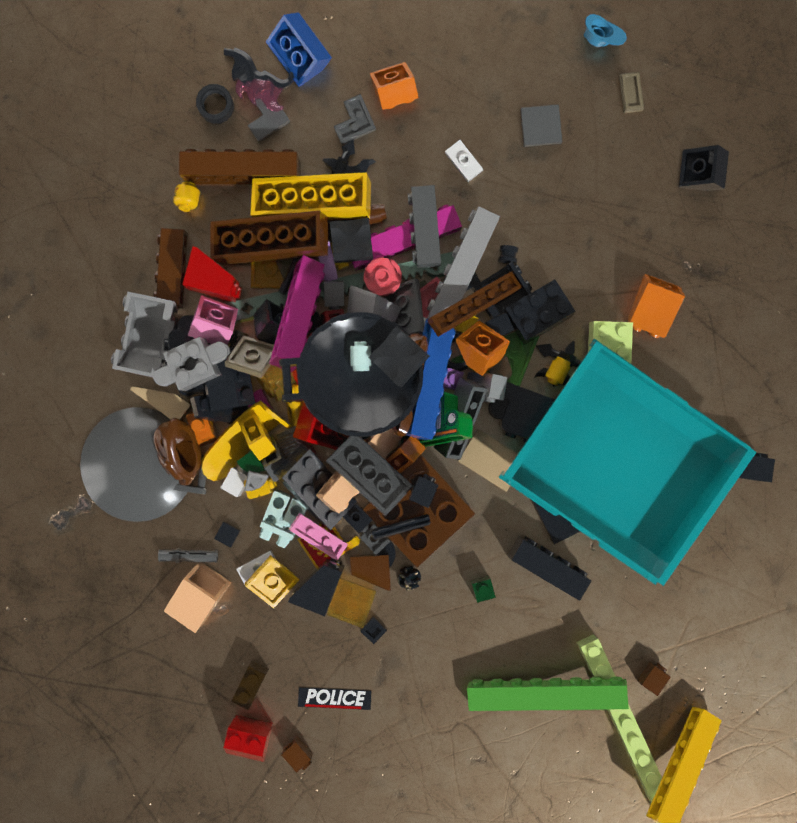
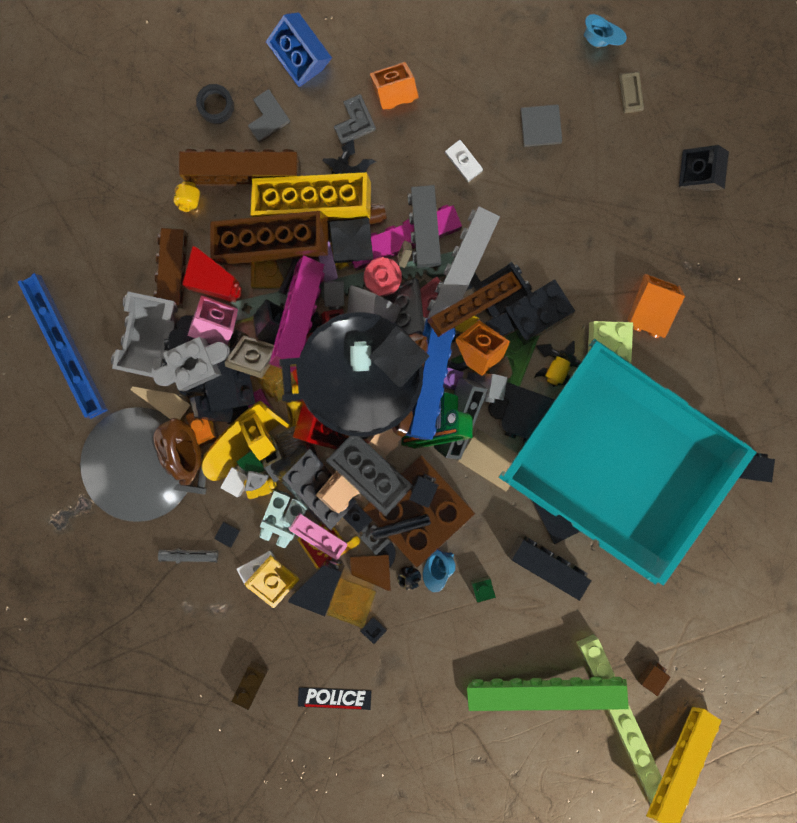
light nougat slope [164,562,232,633] -> none
red slope [223,715,273,762] -> none
piece [224,47,294,112] -> none
reddish brown brick [281,736,313,773] -> none
orange brick [386,437,426,473] -> none
black wheel [498,245,519,264] -> none
none -> blue tile [18,273,108,419]
none -> dark tan tile [397,241,412,268]
none -> dark azure piece [423,549,456,592]

